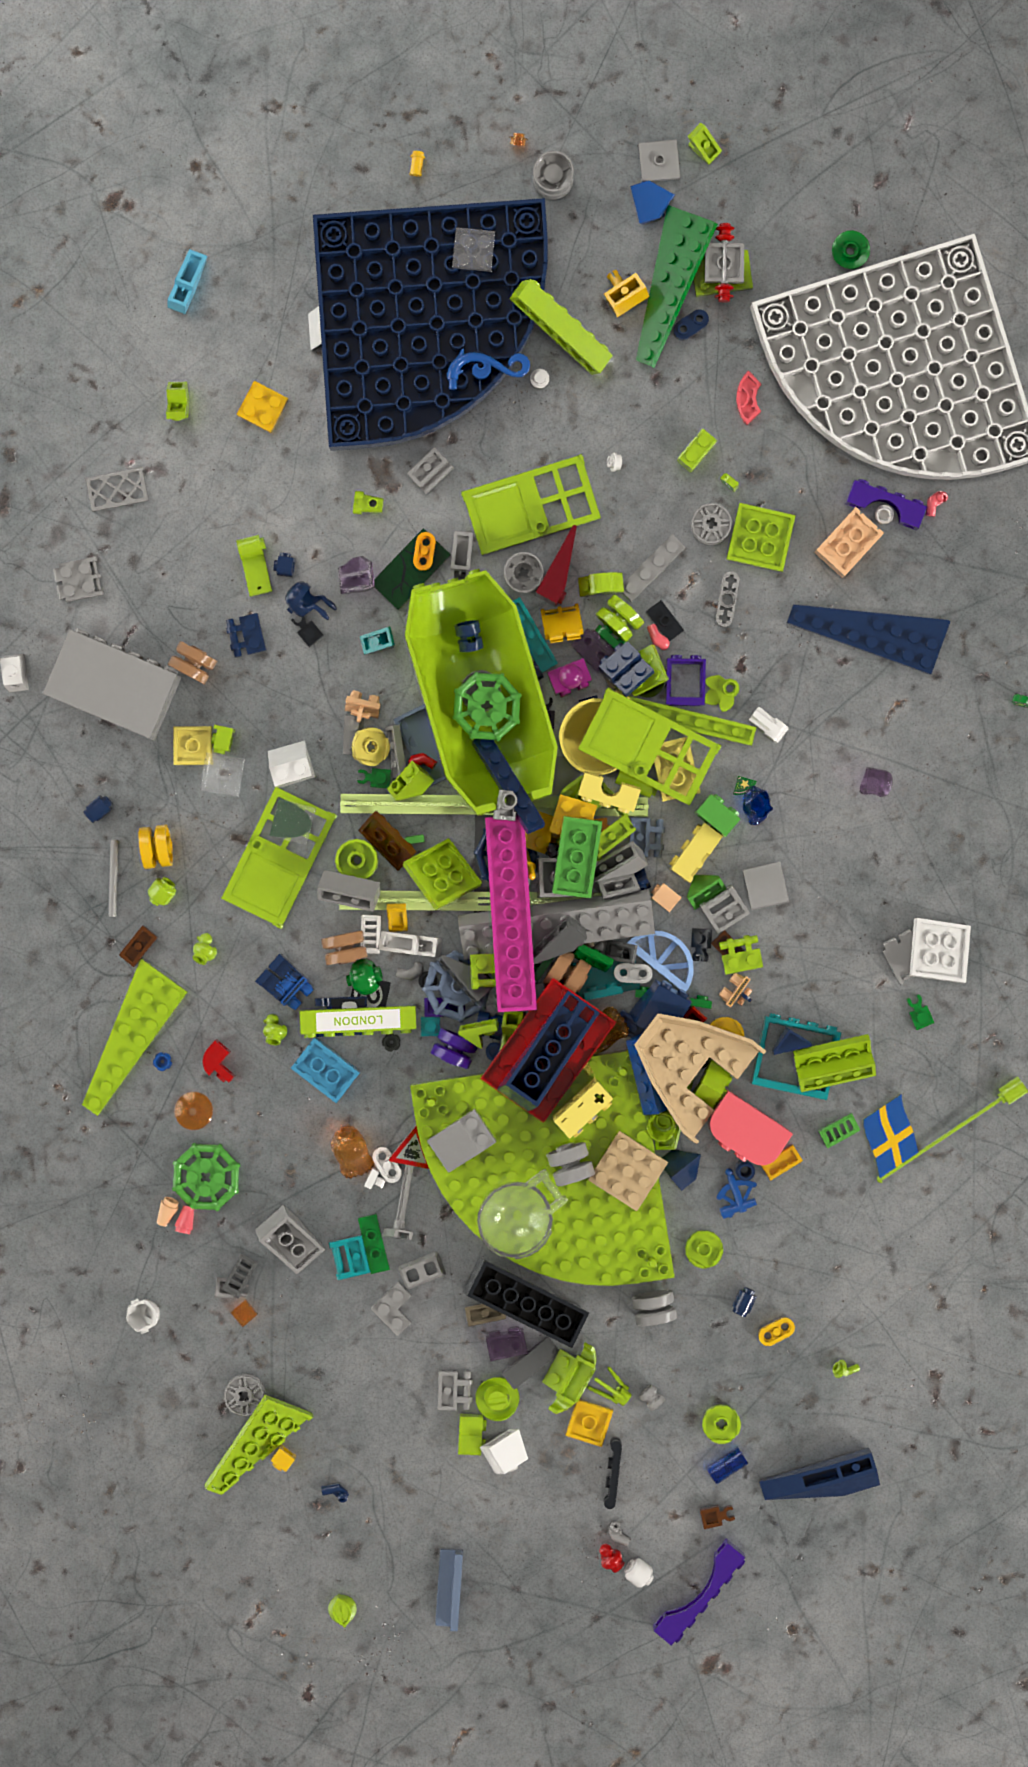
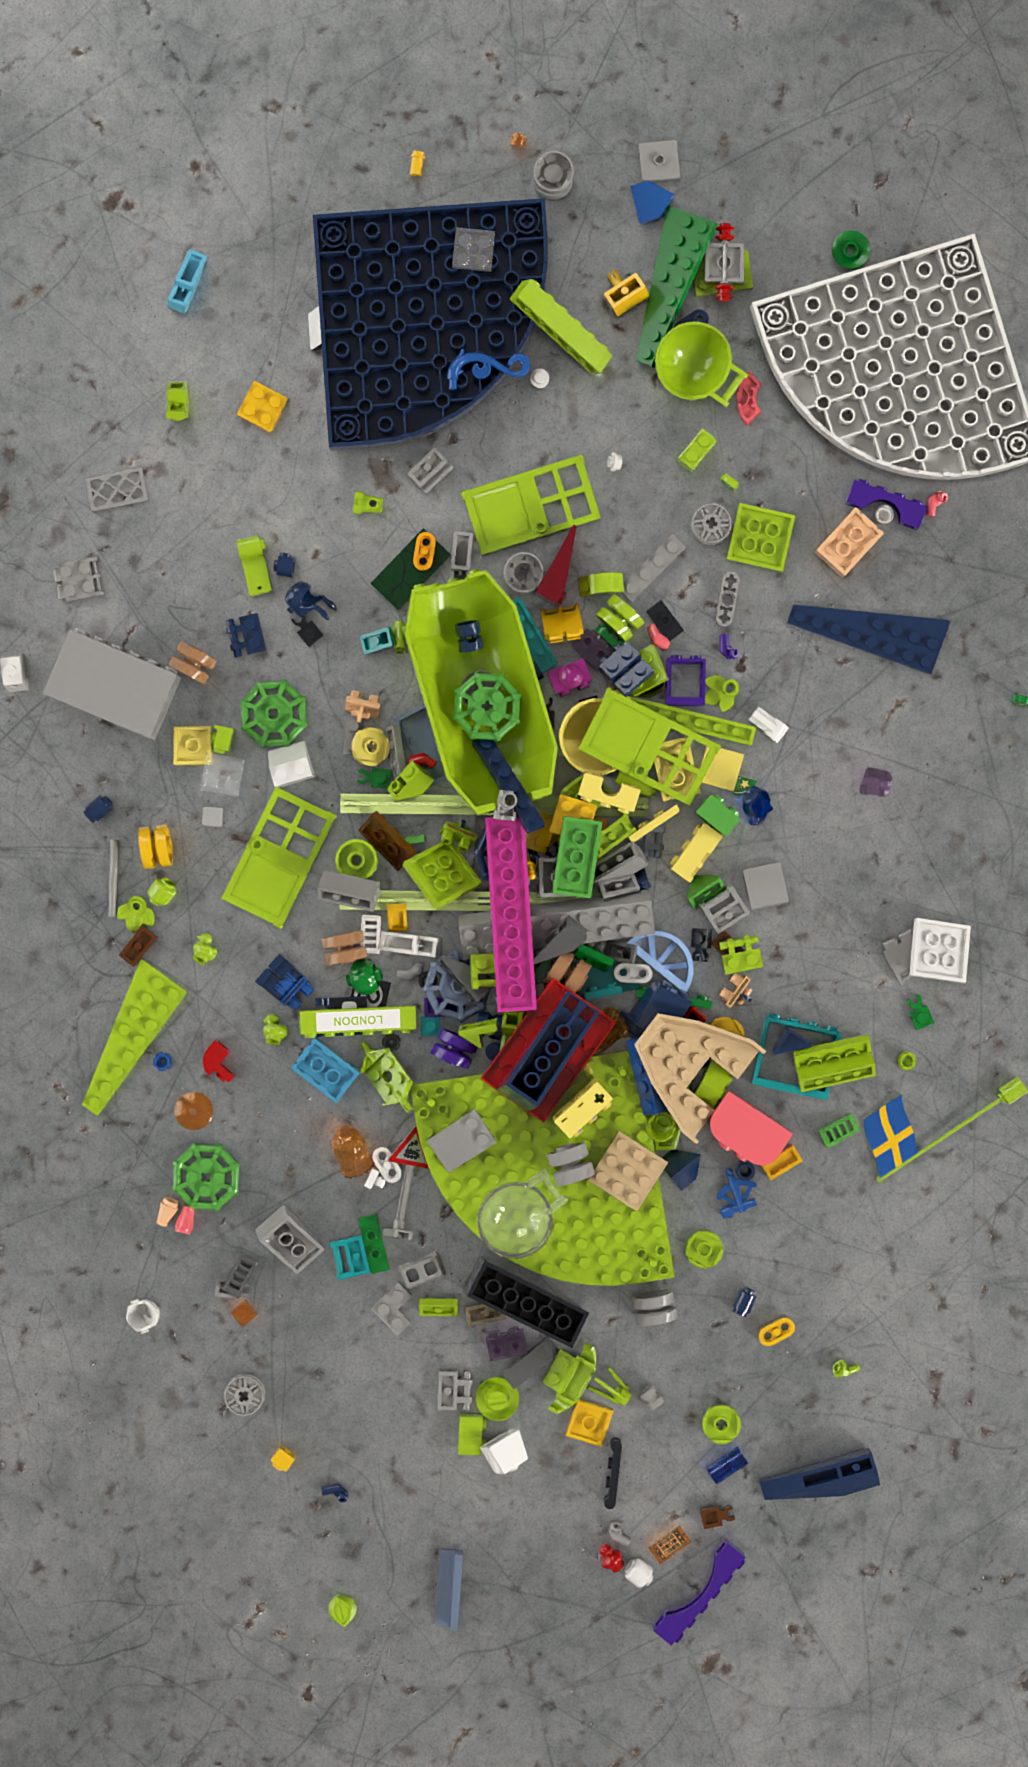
lime wing [204,1395,314,1495] -> none
clear tile [269,798,316,845] -> none
clear purple slope [338,556,375,594] -> none
light nougat brick [651,883,682,912] -> none
lime slope [687,123,722,164] -> none
none -> lime plate [117,895,155,933]
none -> light grey slope [202,807,223,827]
none -> bright green plate [239,679,308,749]
none -> lime plate [359,1041,413,1113]
none -> lime plate [391,621,406,654]
none -> lime plate [419,1298,458,1317]
none -> lime hips [439,819,478,853]
none -> light yellow plate [628,805,680,842]
none -> clear orange tile [649,1525,691,1564]
none -> lime windscreen [655,322,749,407]
none -> light yellow tile [701,746,744,792]
none -> dark purple arm [719,634,739,660]
none -> lime plate [897,1051,916,1071]

